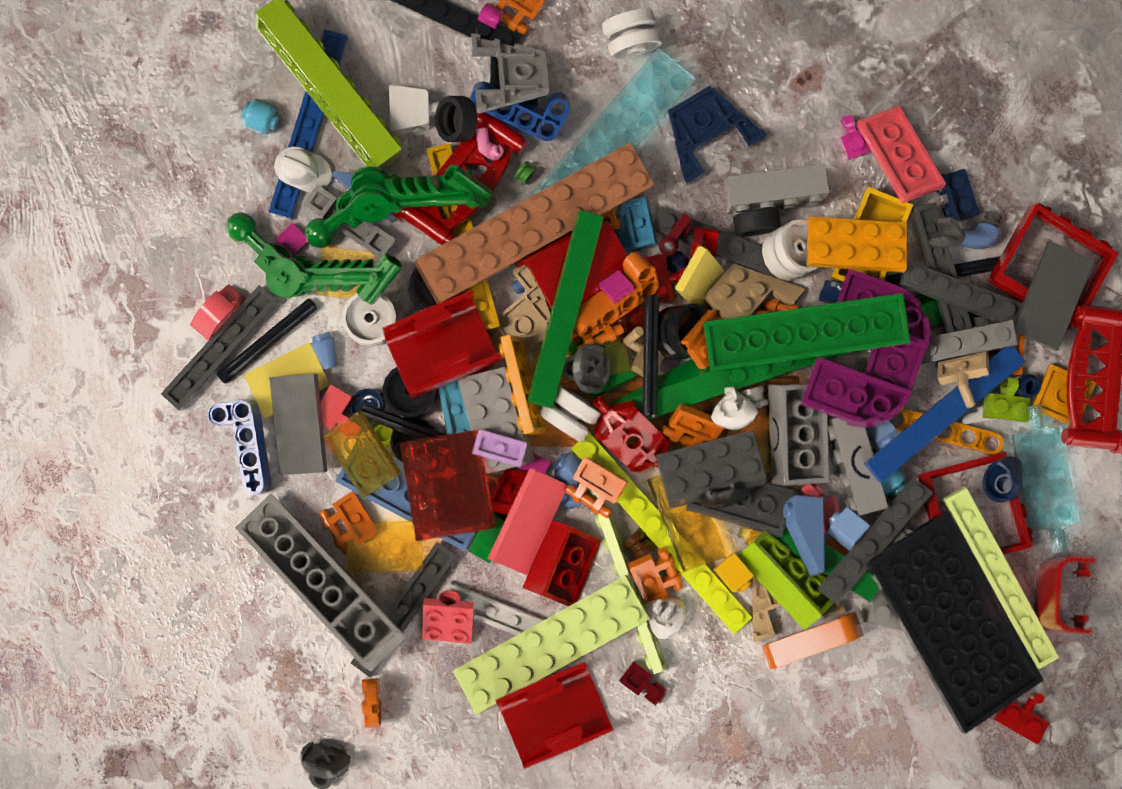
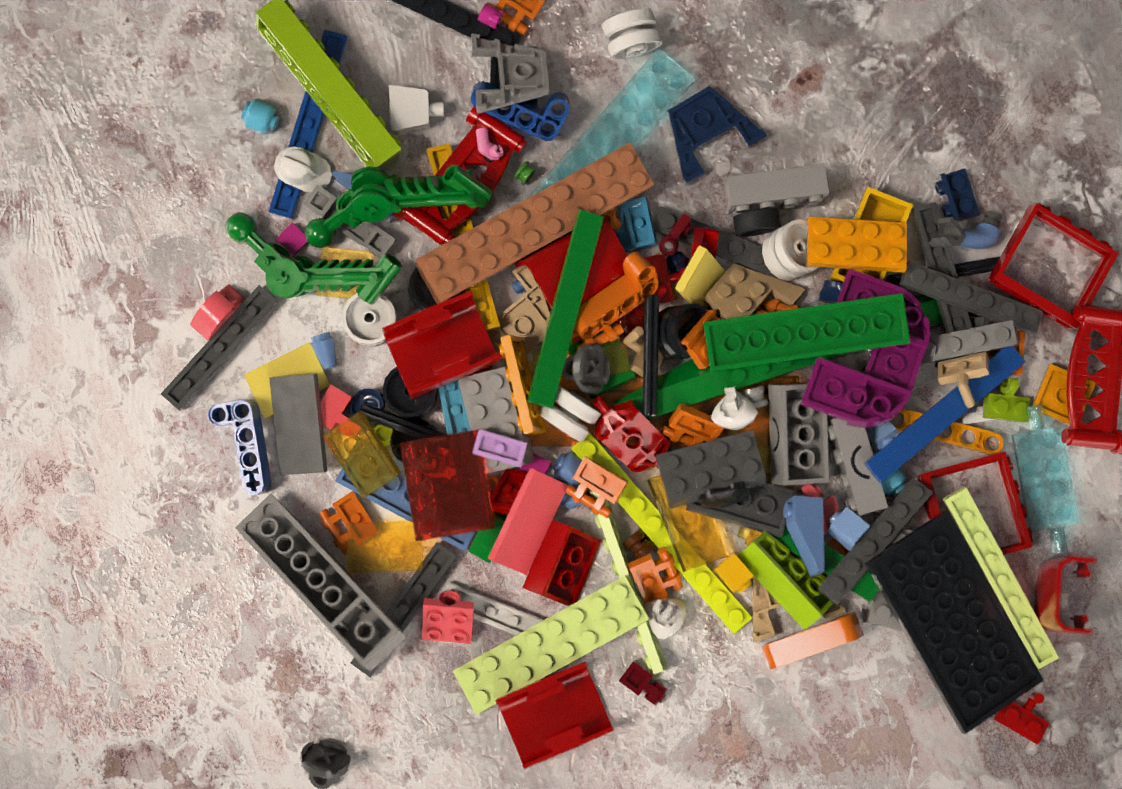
black axle [217,298,317,384] -> none
orange plate [362,678,381,728] -> none
black tyre [435,95,478,142] -> none
dark pink tile [599,270,634,303] -> none
dark pink plate [839,114,871,161] -> none
coral tile [856,105,946,204] -> none
dark blue hair [982,456,1023,503] -> none
dark grey tile [1015,241,1094,351] -> none
dark blue plate [1017,374,1041,398] -> none

